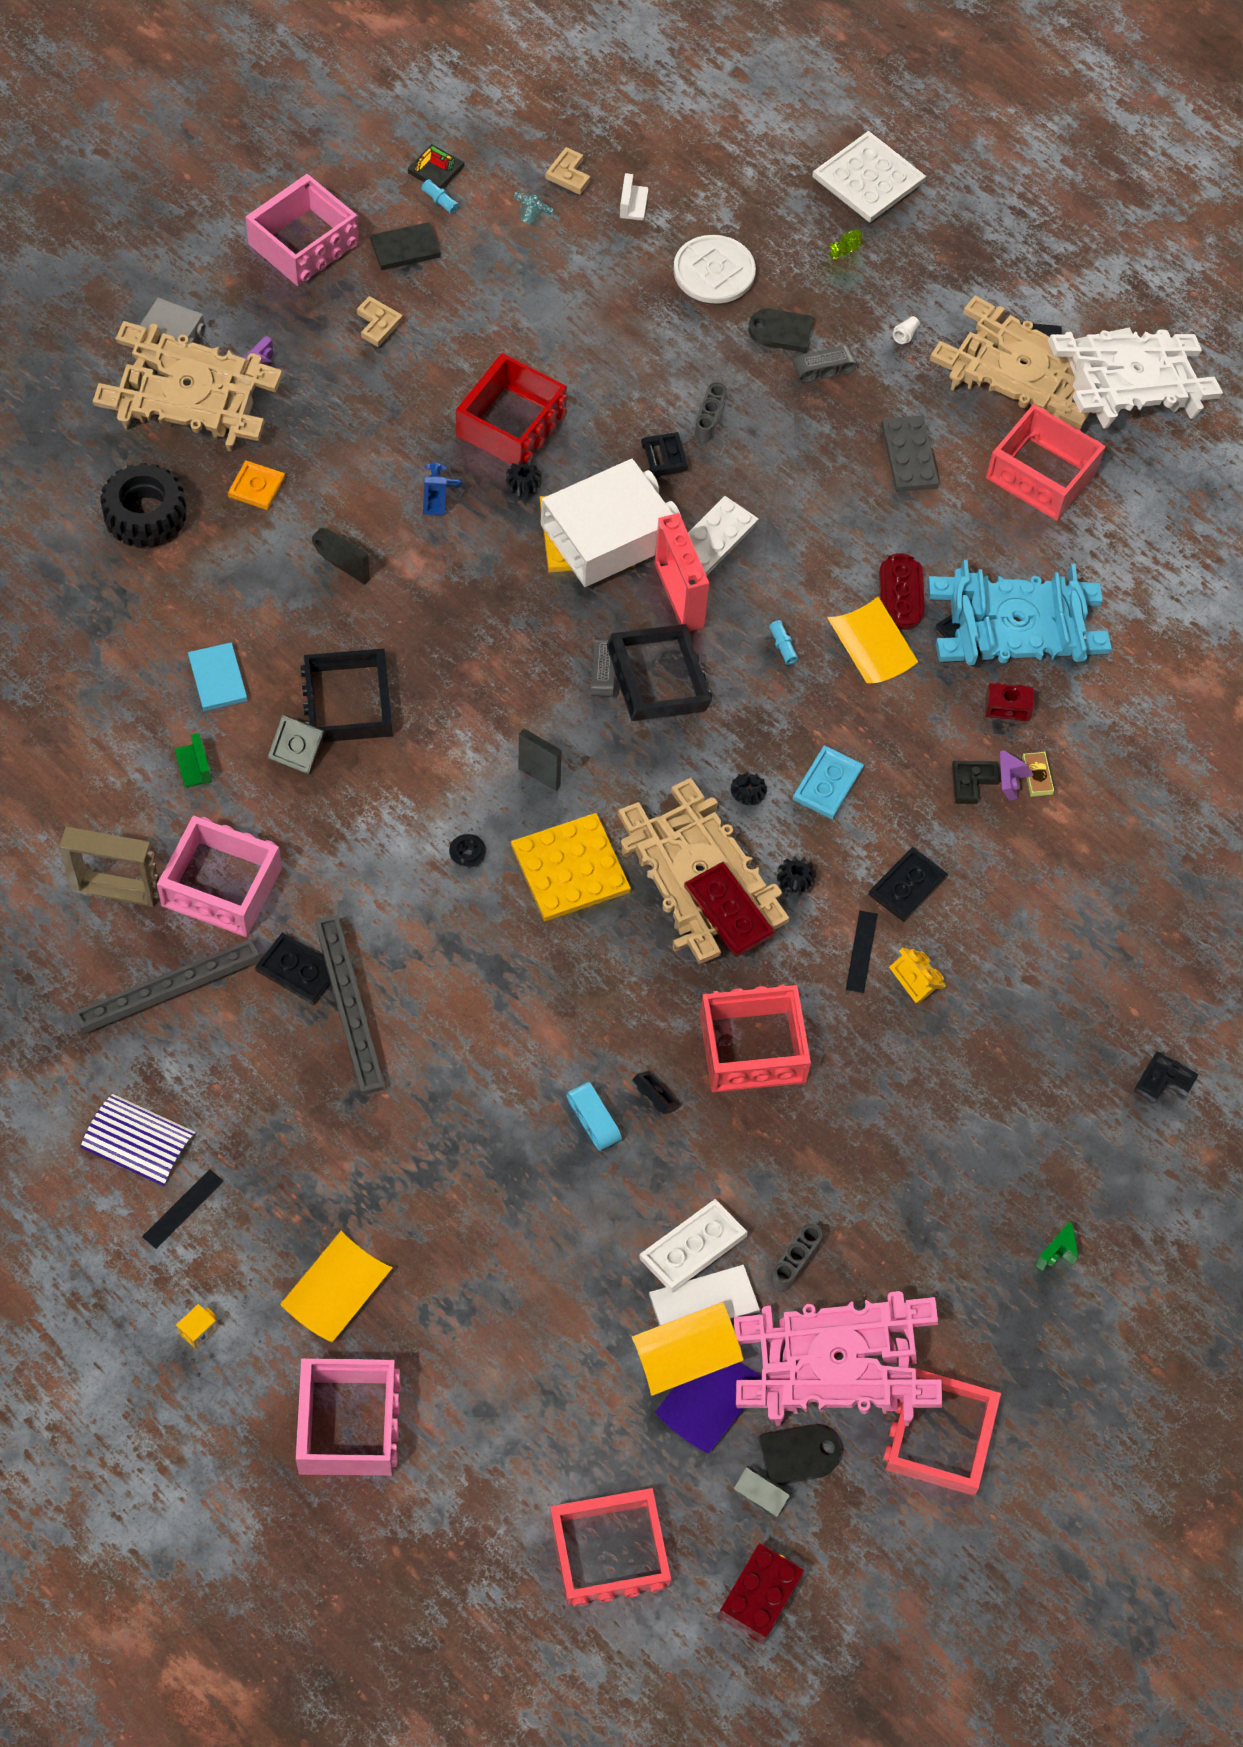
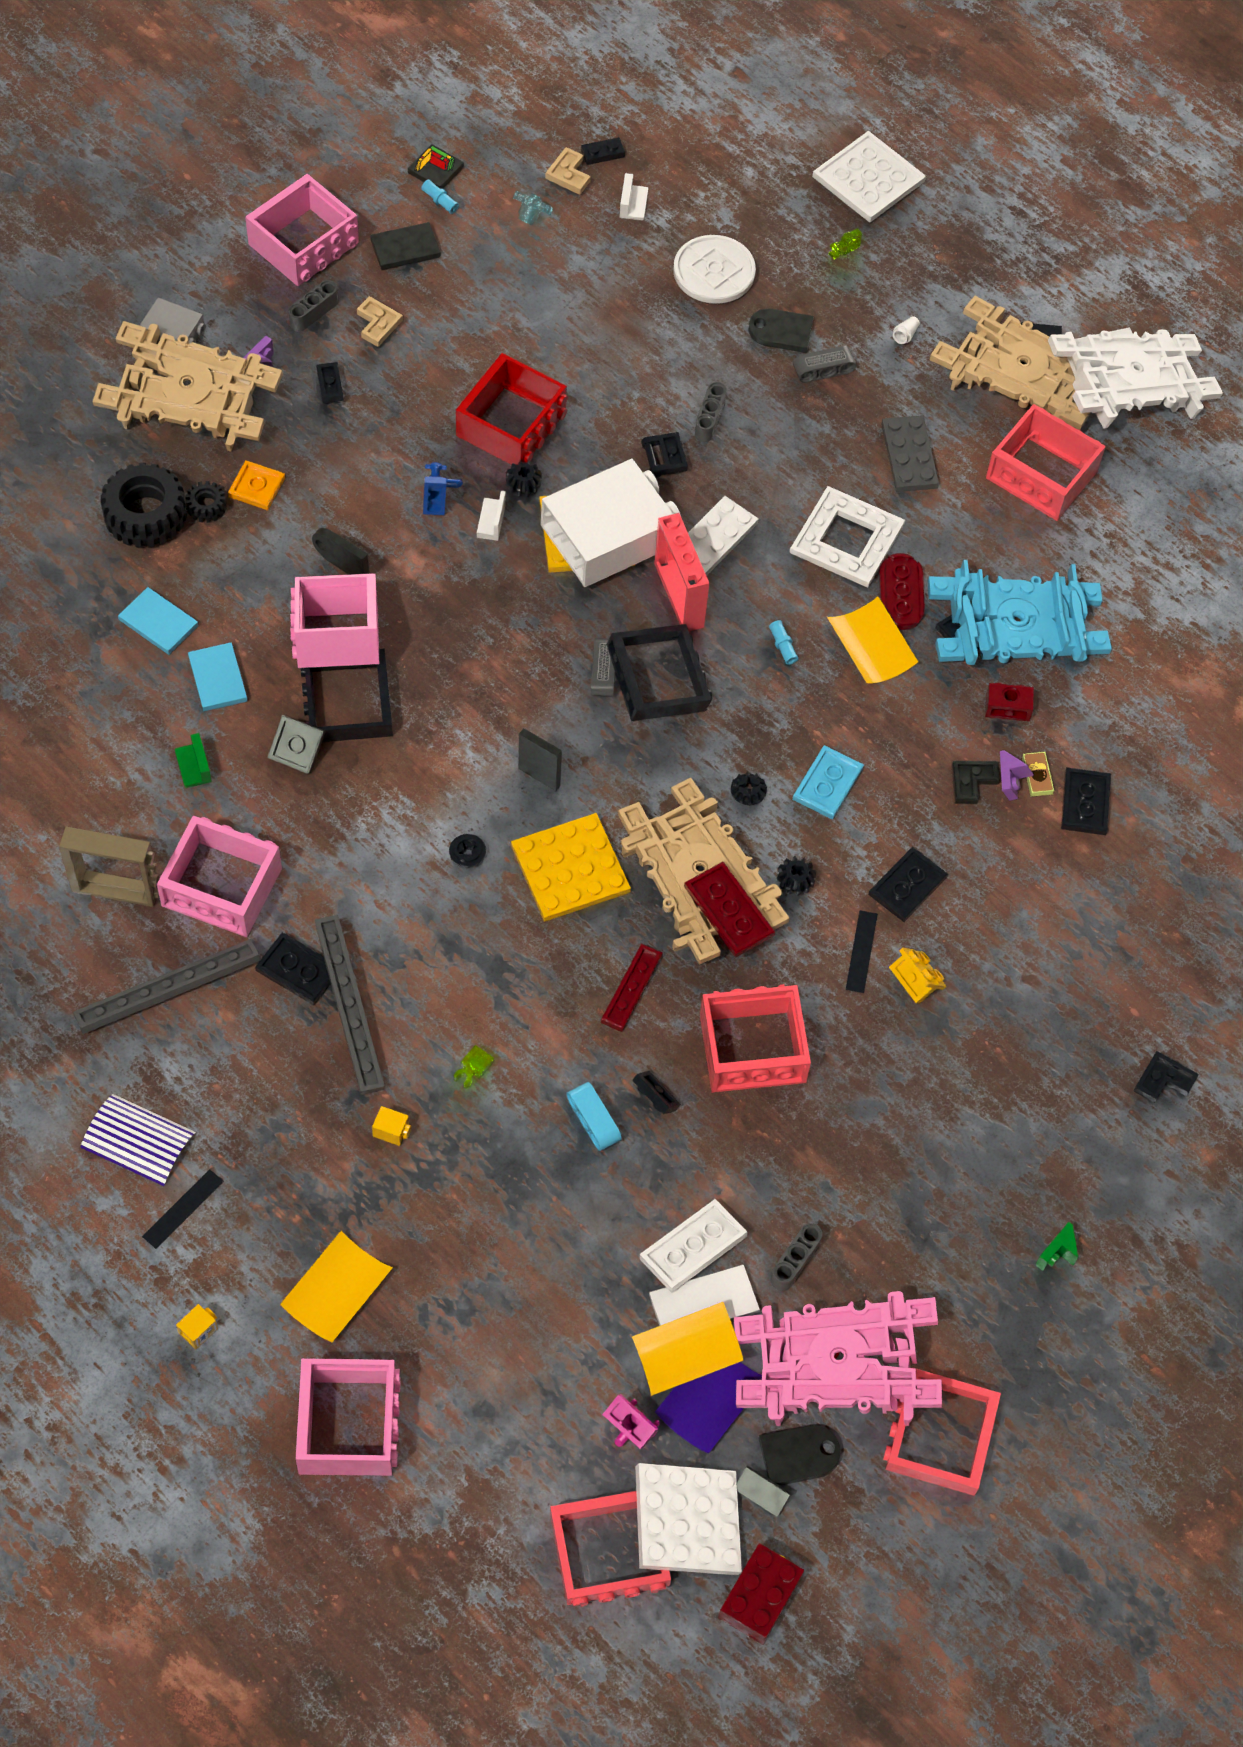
none -> medium azure tile [118,587,198,655]
none -> black tyre [186,481,226,523]
none -> dark grey beam [288,280,339,331]
none -> bright pink window [290,574,379,668]
none -> black plate [316,362,344,403]
none -> yellow brick [372,1106,411,1146]
none -> clear neon green plate [454,1045,494,1089]
none -> white panel [477,491,506,541]
none -> black plate [581,137,625,165]
none -> dark red tile [601,943,663,1032]
none -> dark pink piece [602,1394,660,1449]
none -> white plate [635,1463,742,1575]
none -> white plate [790,486,905,588]
none -> black tile [1061,767,1111,836]

